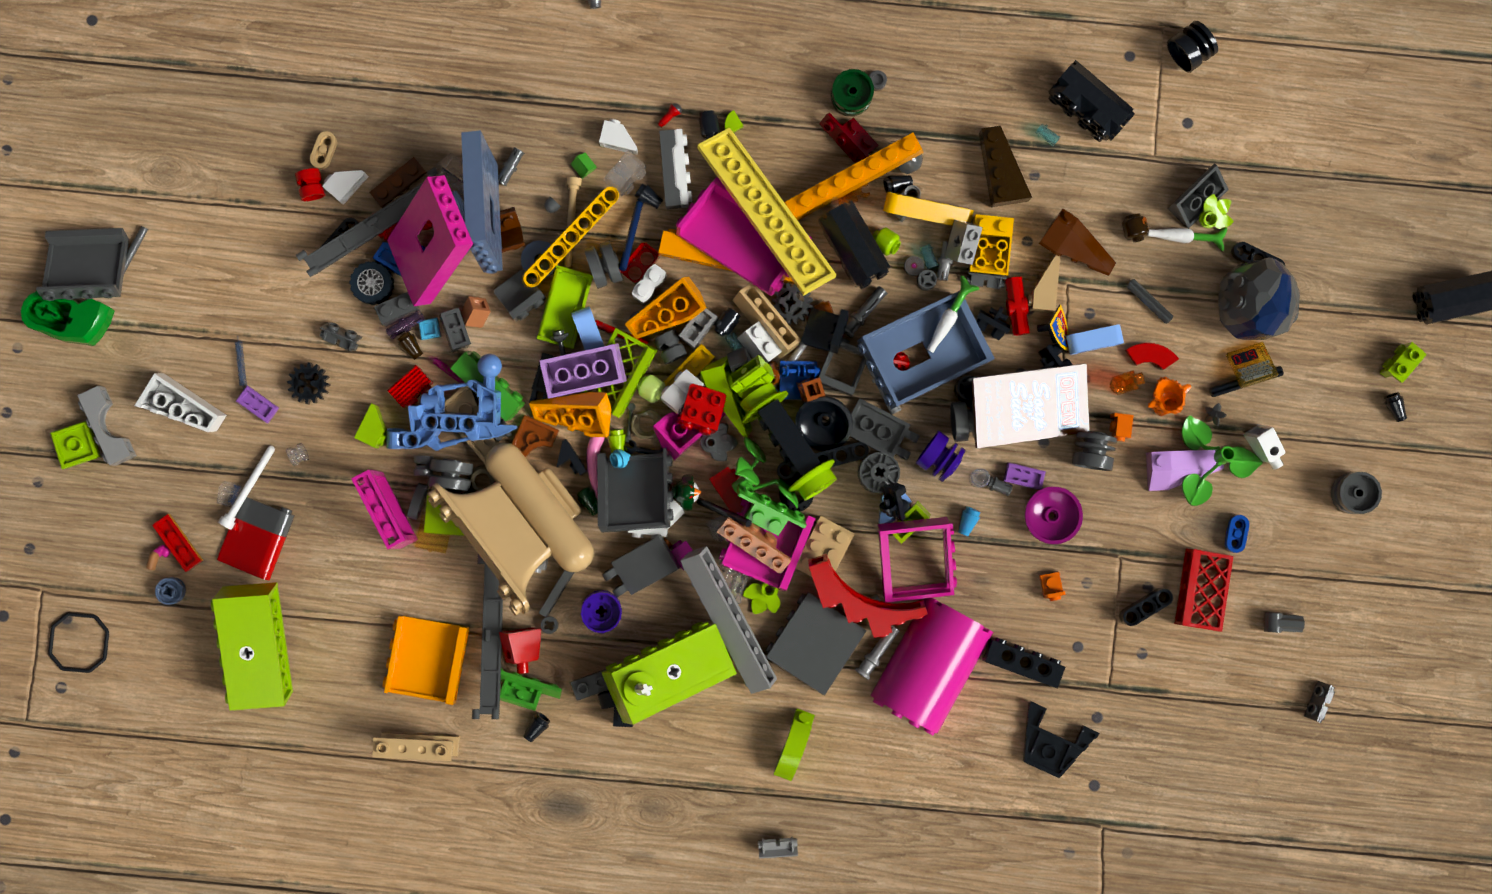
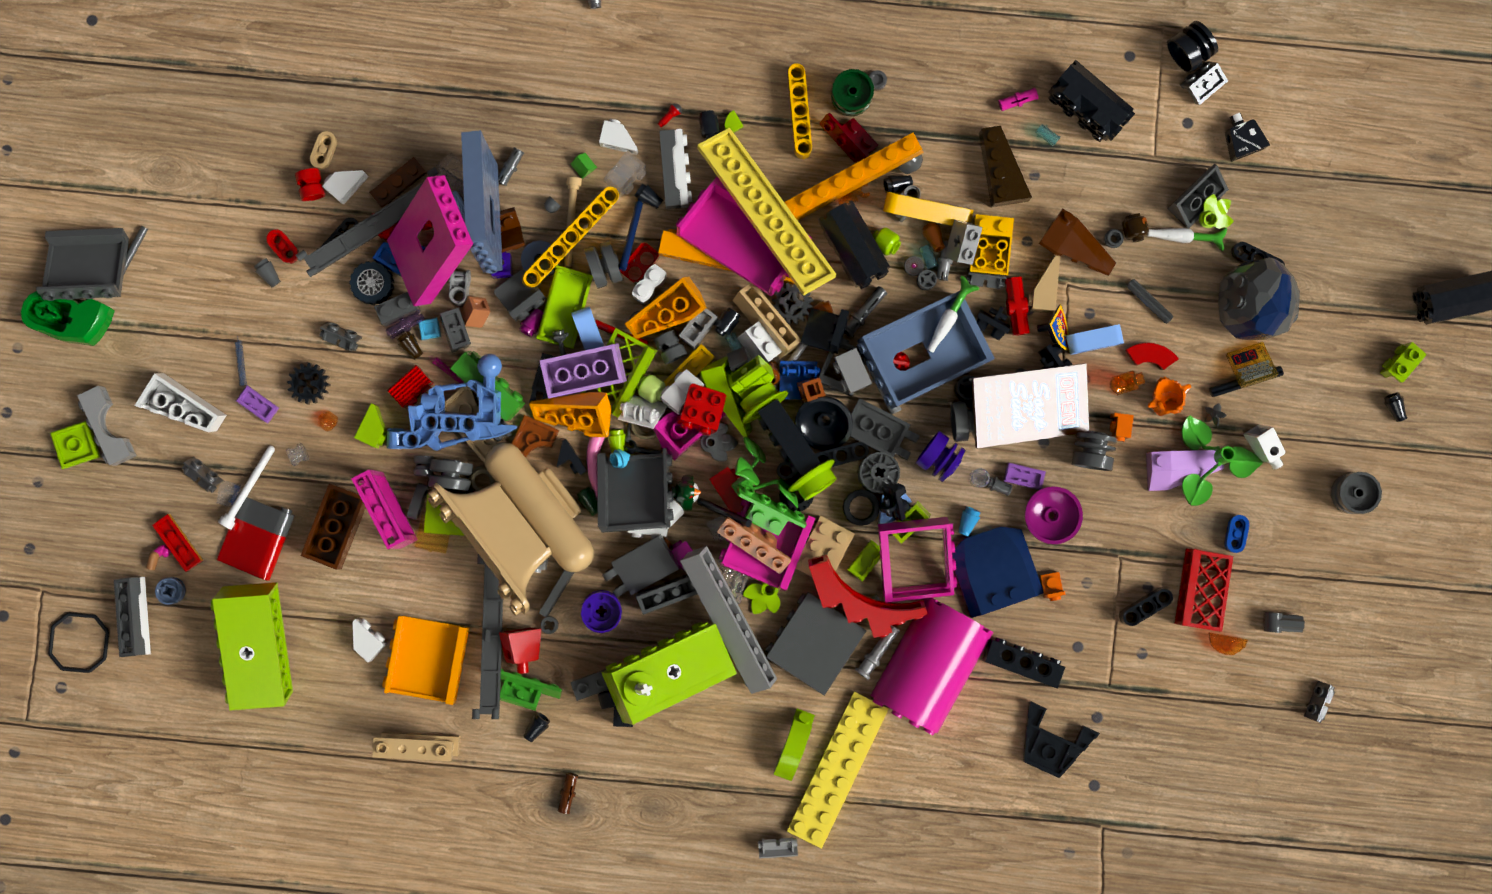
none -> dark grey piece [114,577,151,657]
none -> flat silver hinge [182,457,224,493]
none -> dark grey cone [254,258,281,288]
none -> red plate [266,229,299,264]
none -> reddish brown brick [300,483,366,570]
none -> clear orange piece [318,411,338,432]
none -> white slope [353,618,387,662]
none -> light grey piece [449,270,471,307]
none -> dark purple brick [491,252,513,279]
none -> magenta cone [519,308,543,337]
none -> reddish brown pin [557,773,578,814]
none -> white hinge [618,395,668,429]
none -> dark grey brick [636,574,698,615]
none -> light yellow plate [787,691,889,849]
none -> yellow beam [788,63,812,159]
none -> light grey brick [832,348,872,394]
none -> black tyre [843,489,880,526]
none -> lime plate [847,540,880,582]
none -> dark orange cone [922,222,945,252]
none -> dark blue wedge [952,527,1044,618]
none -> dark pink pin [998,87,1038,111]
none -> dark grey plate [1104,229,1124,248]
none -> bracket [1180,61,1228,105]
none -> clear orange plate [1209,632,1248,655]
none -> black torso [1225,113,1270,162]

